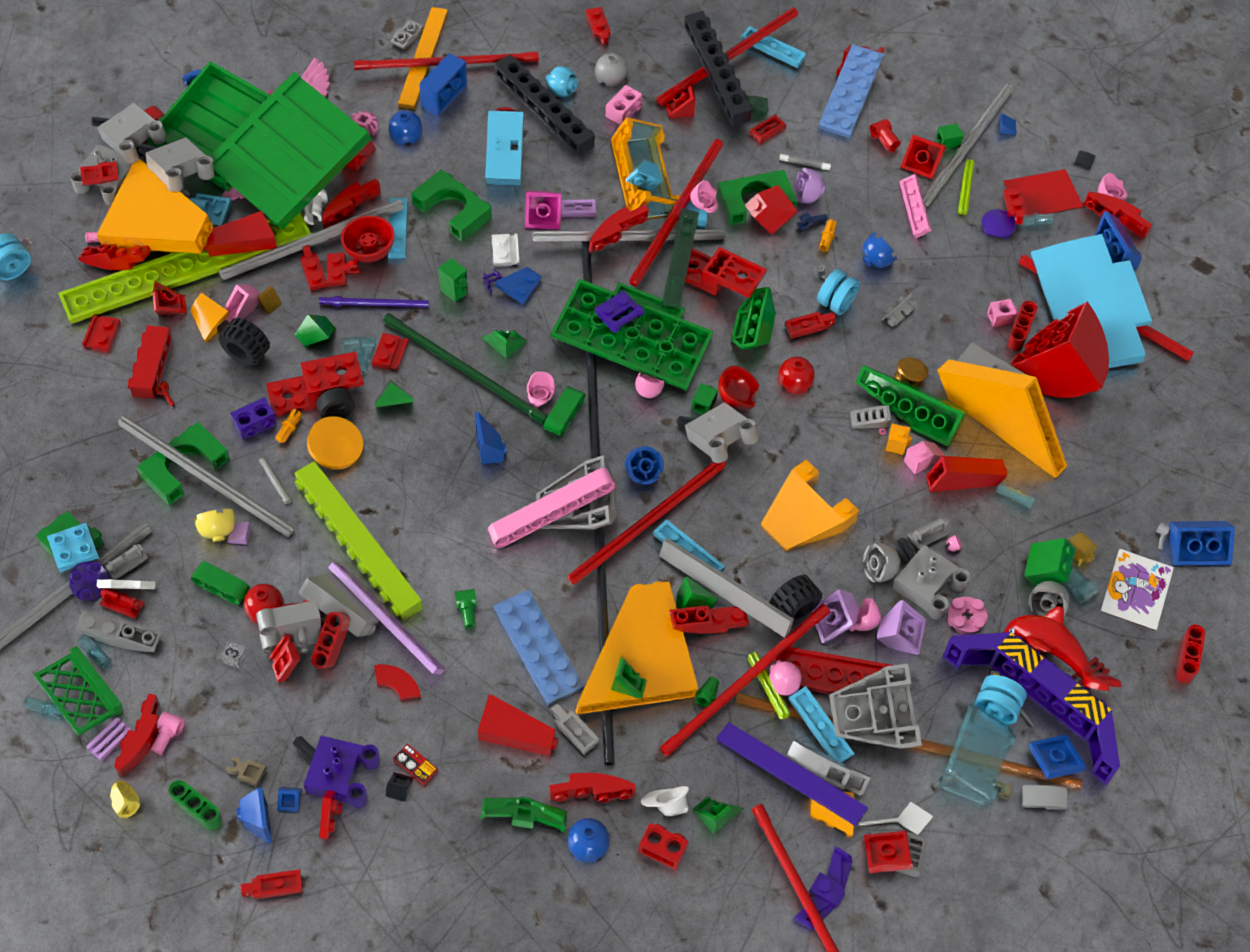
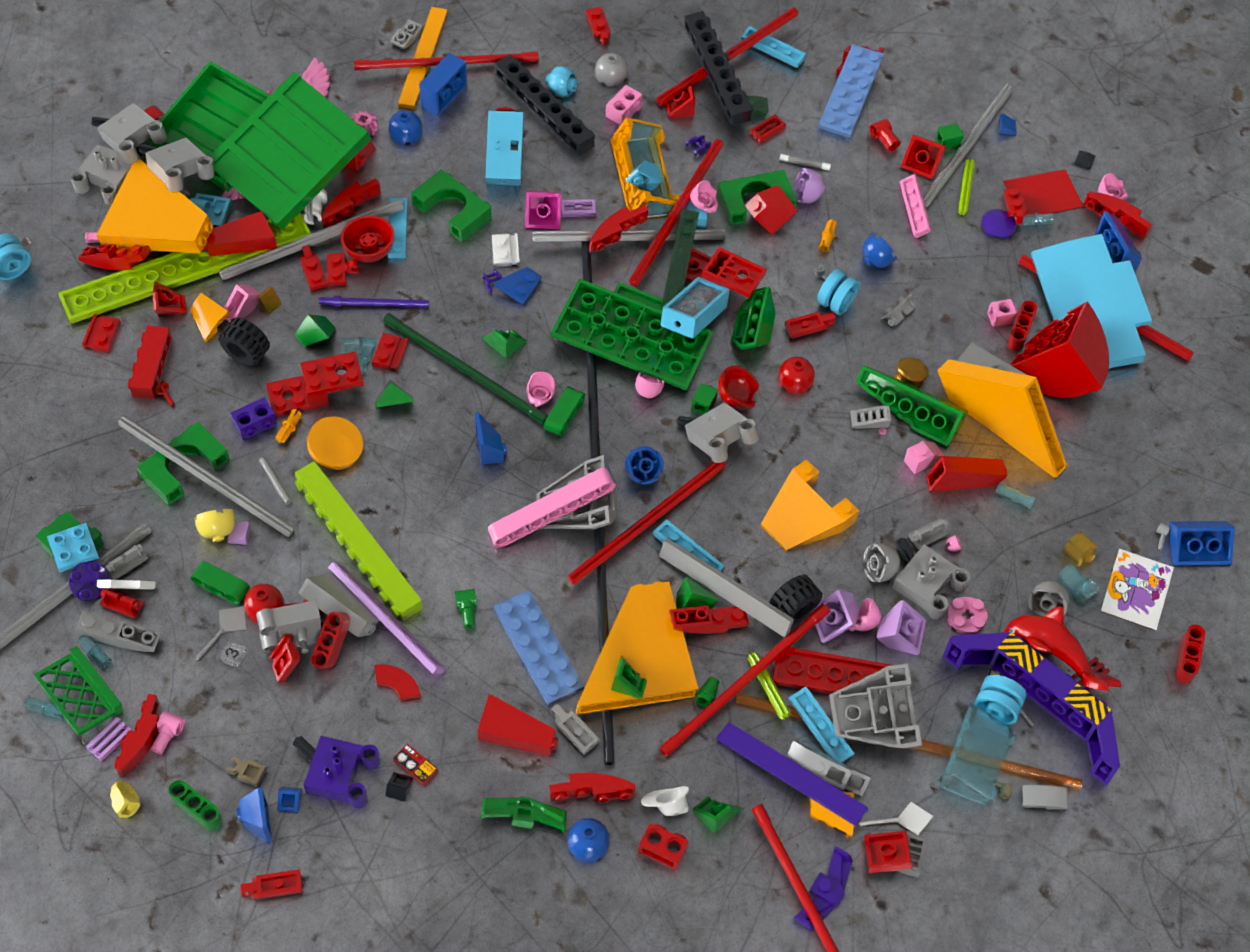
red slope [80,162,118,186] -> none
blue arm [182,69,202,84] -> none
black tyre [316,388,355,419] -> none
red plate [319,790,342,839] -> none
green brick [438,258,468,302] -> none
dark purple plate [595,290,644,333] -> none
bright pink hair [769,660,802,695] -> none
dark blue bar [796,213,828,230] -> none
light orange brick [885,423,912,455] -> none
green brick [1024,538,1075,587] -> none
blue plate [1029,735,1086,779] -> none
none -> light grey piece [196,606,247,660]
none -> medium azure brick [661,277,730,339]
none -> dark purple piece [685,135,711,156]

